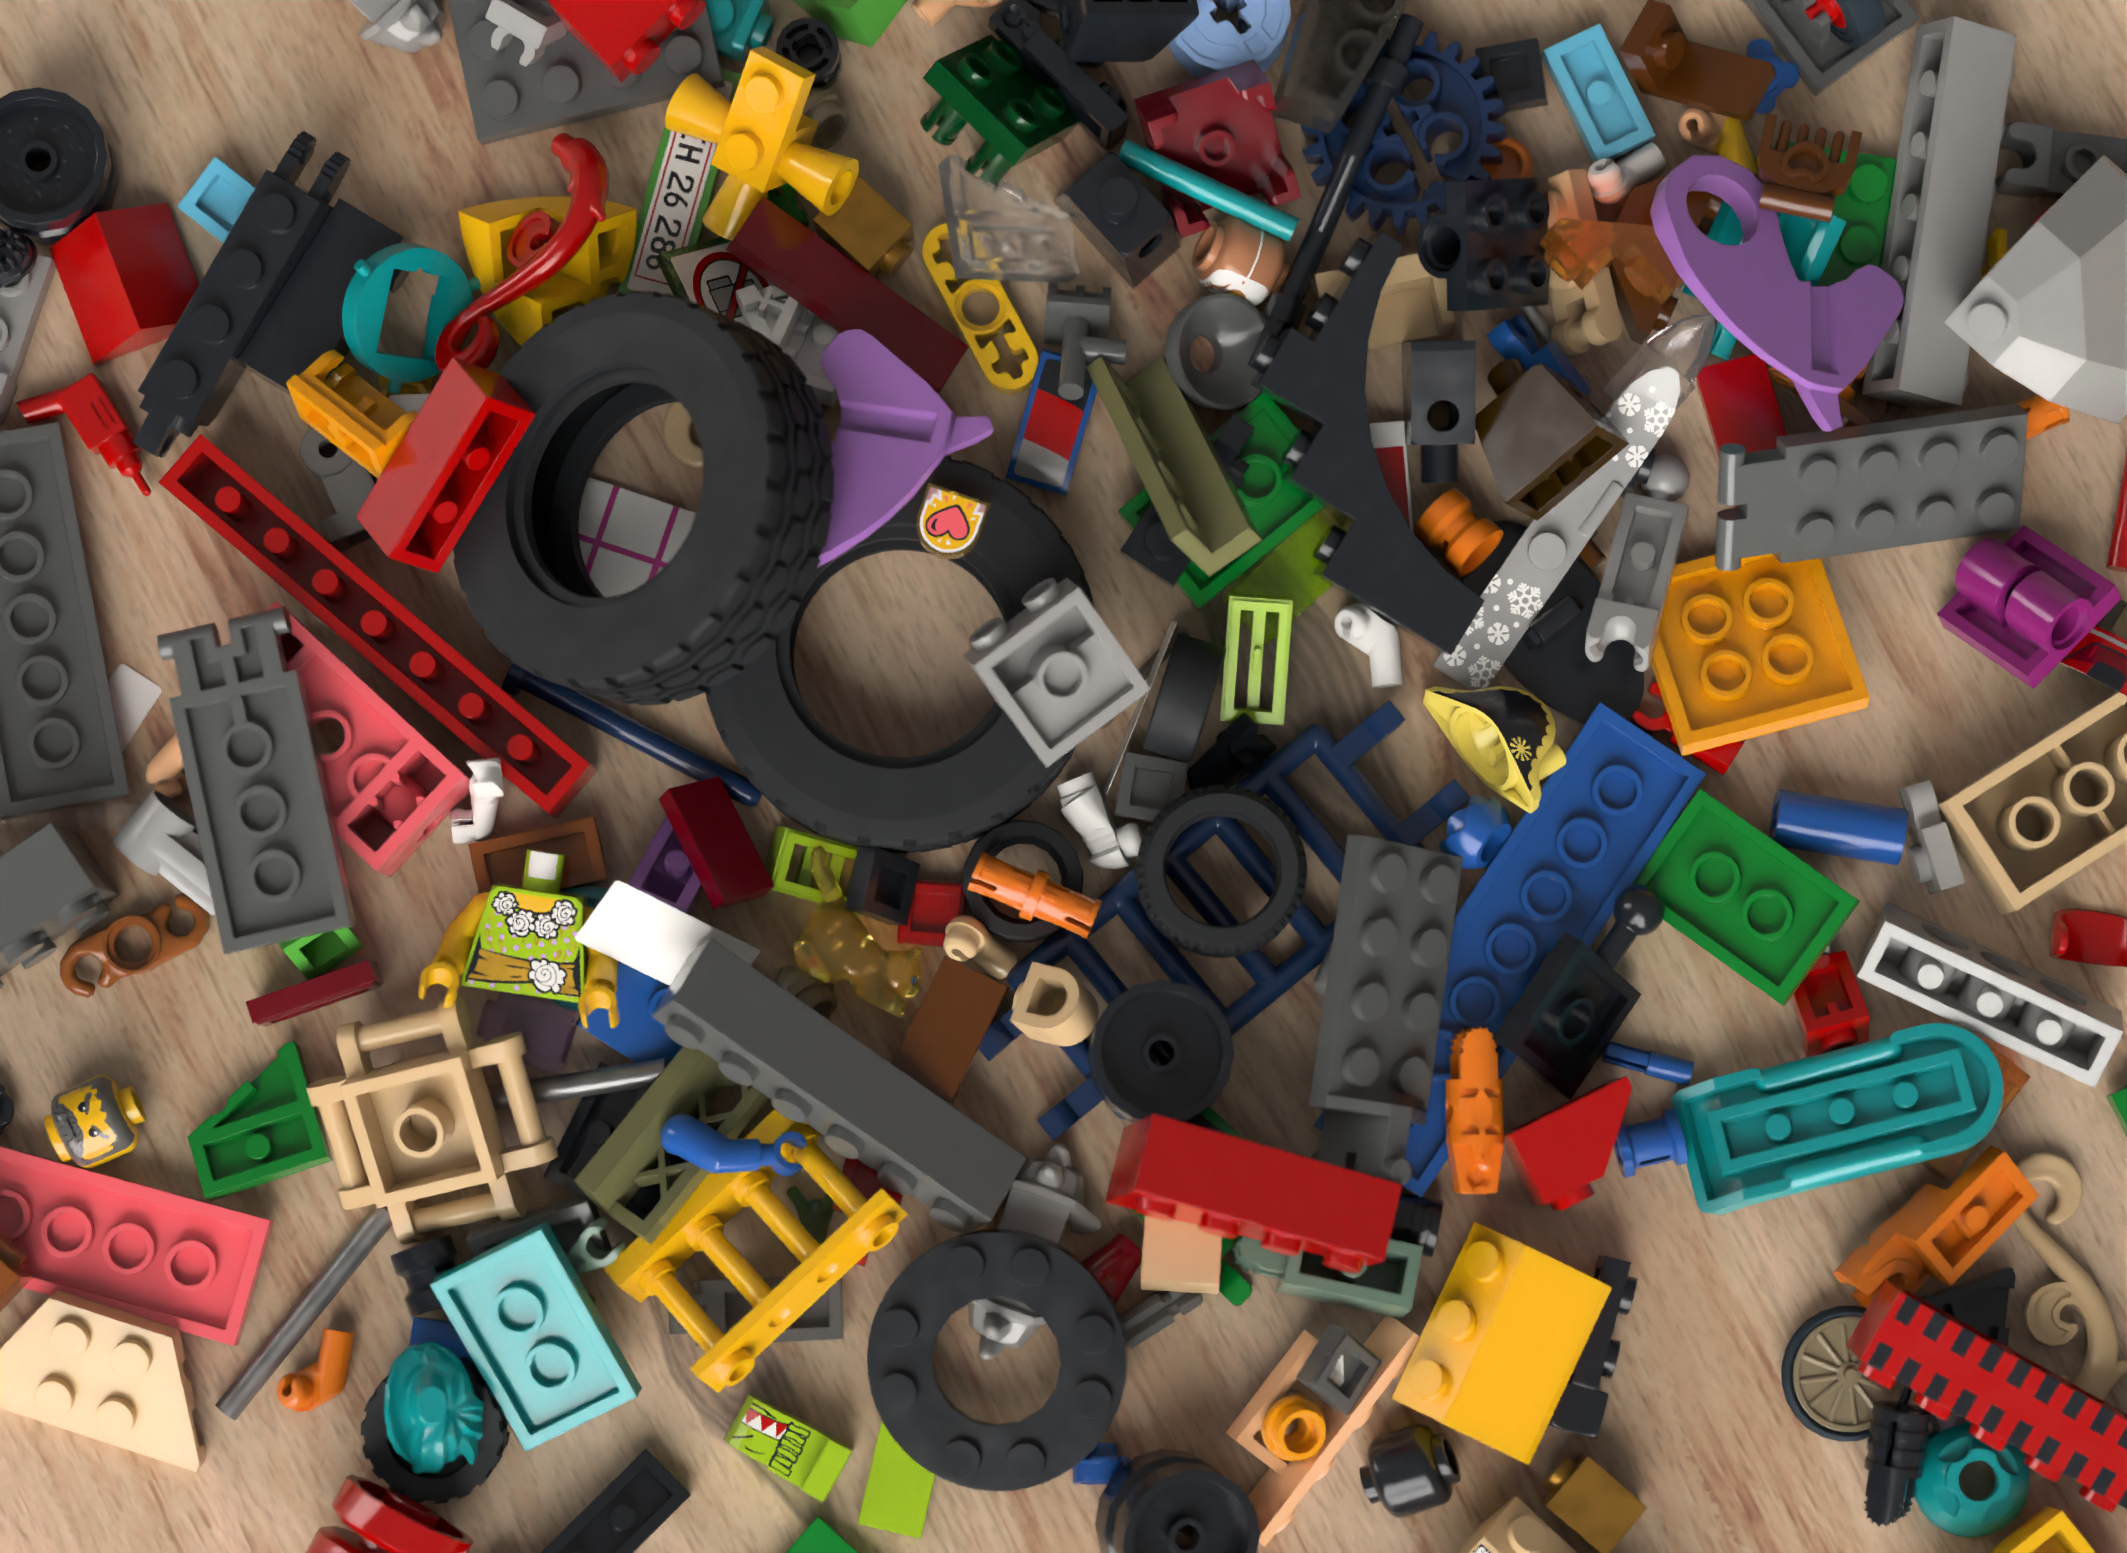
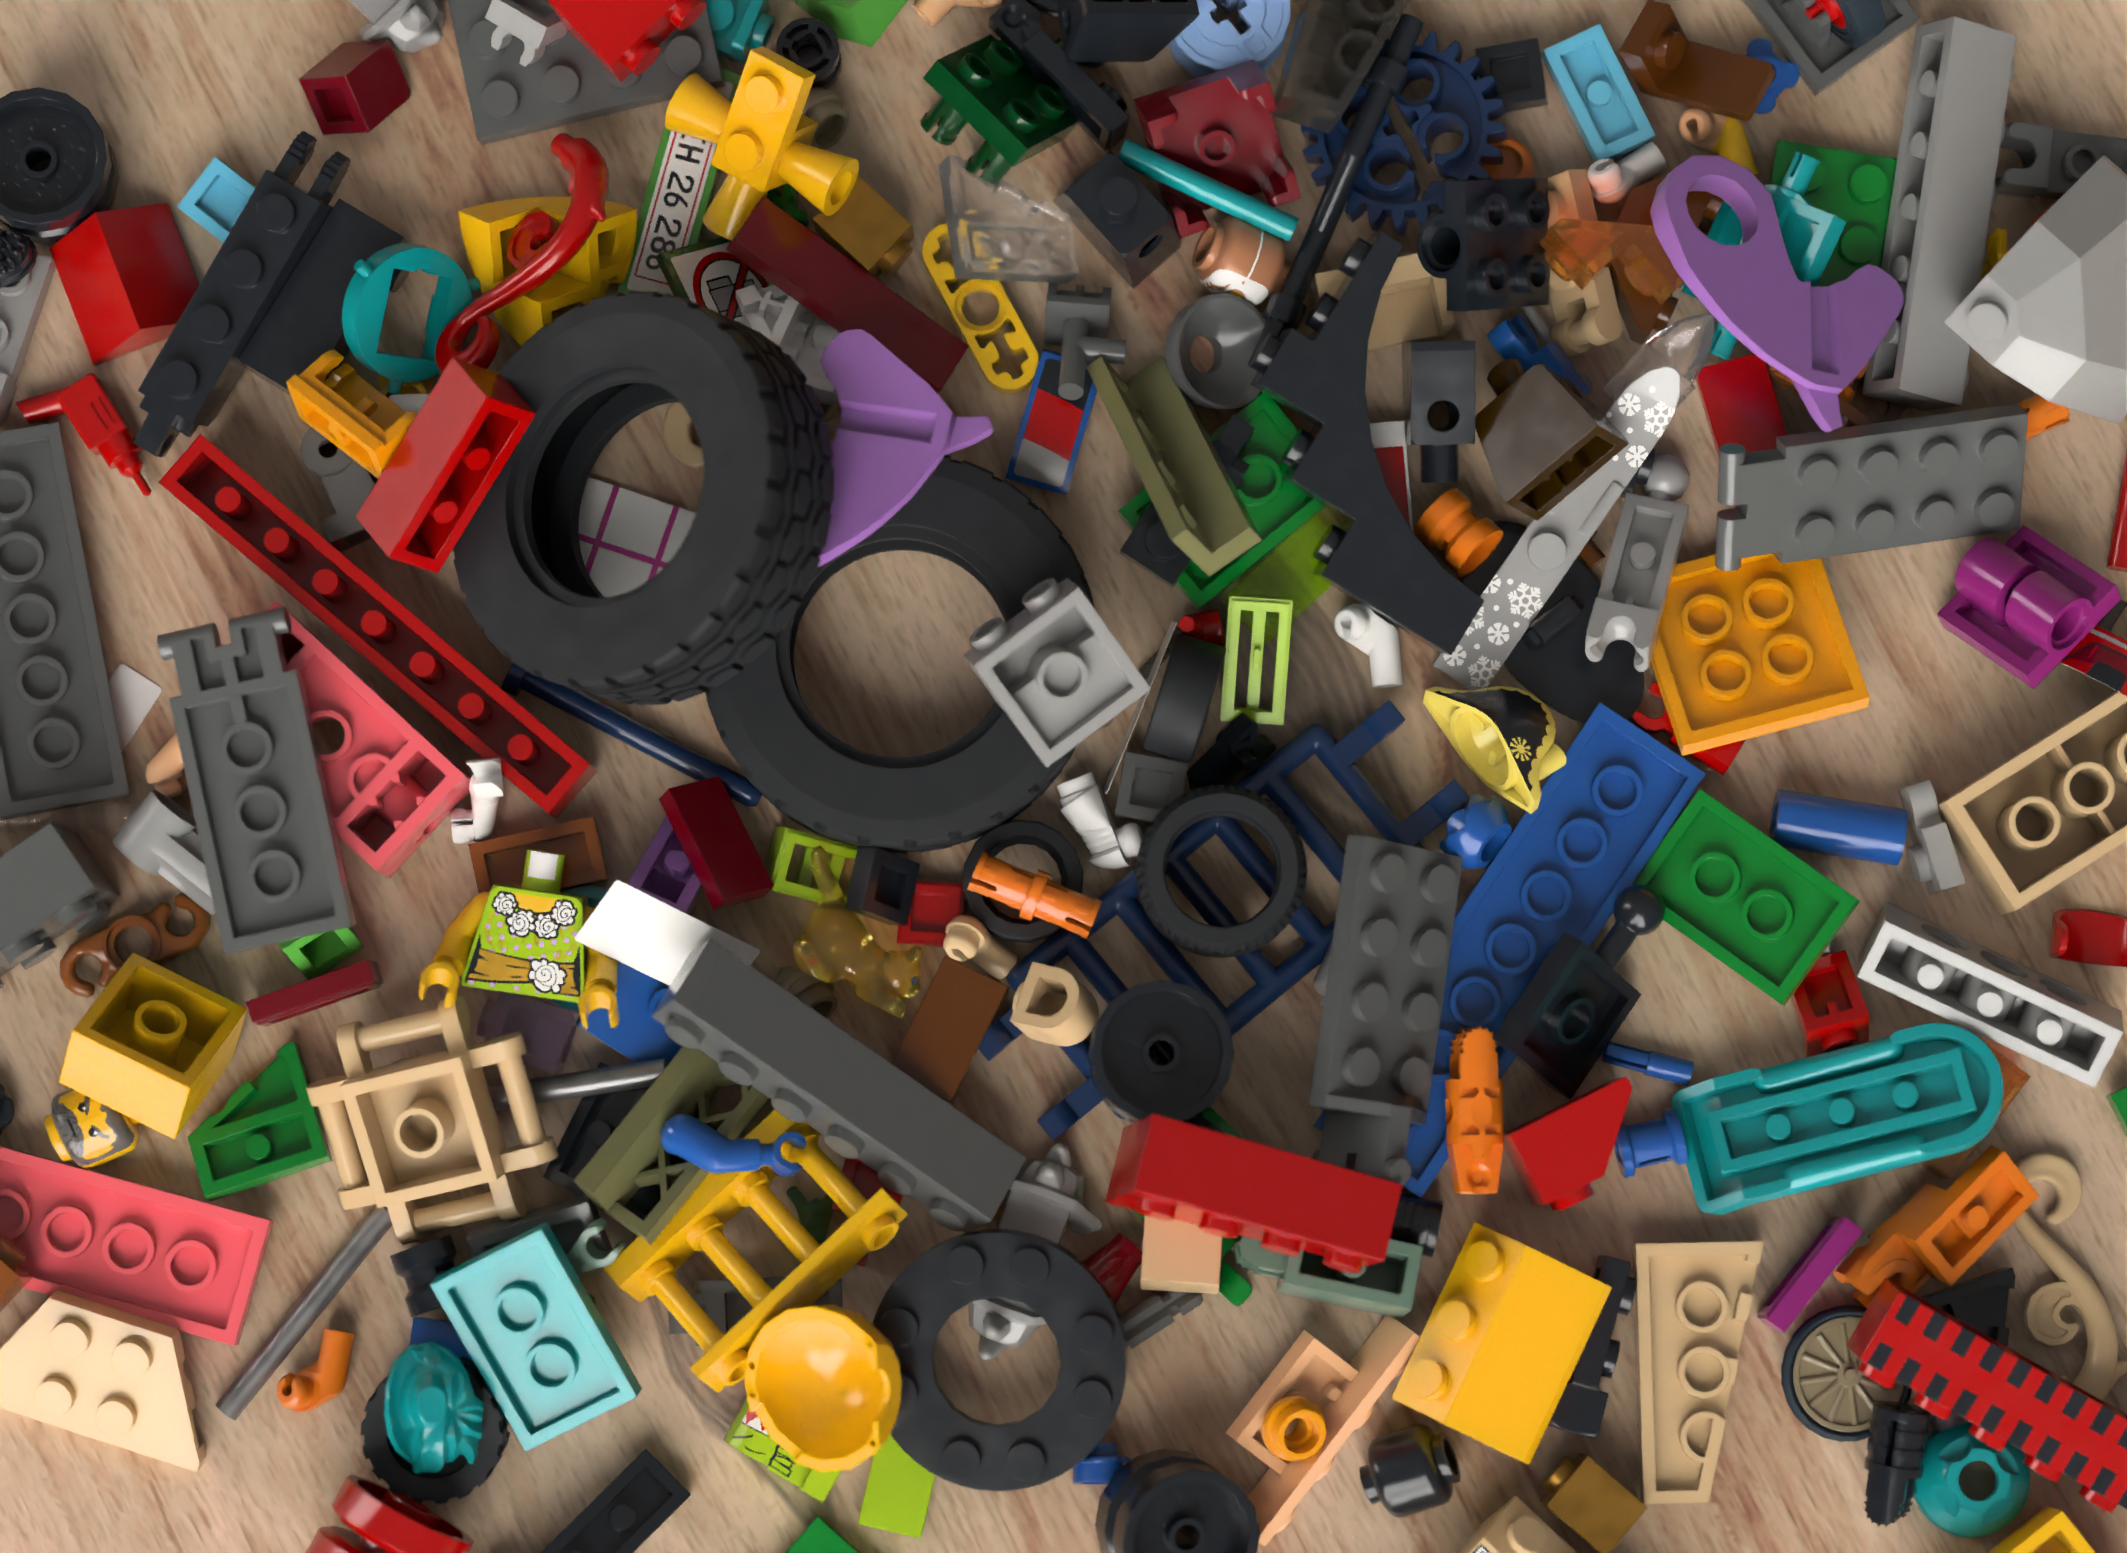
tile [917,483,990,559] -> none
dark grey tile [1296,1323,1381,1415] -> none
reddish brown piece [1757,113,1863,223] -> none
none -> yellow brick [59,952,248,1139]
none -> dark red panel [299,40,411,135]
none -> yellow cylinder [744,1304,902,1472]
none -> red hand [1179,609,1225,646]
none -> tan wing [1633,1241,1765,1504]
none -> magenta tile [1757,1217,1864,1333]

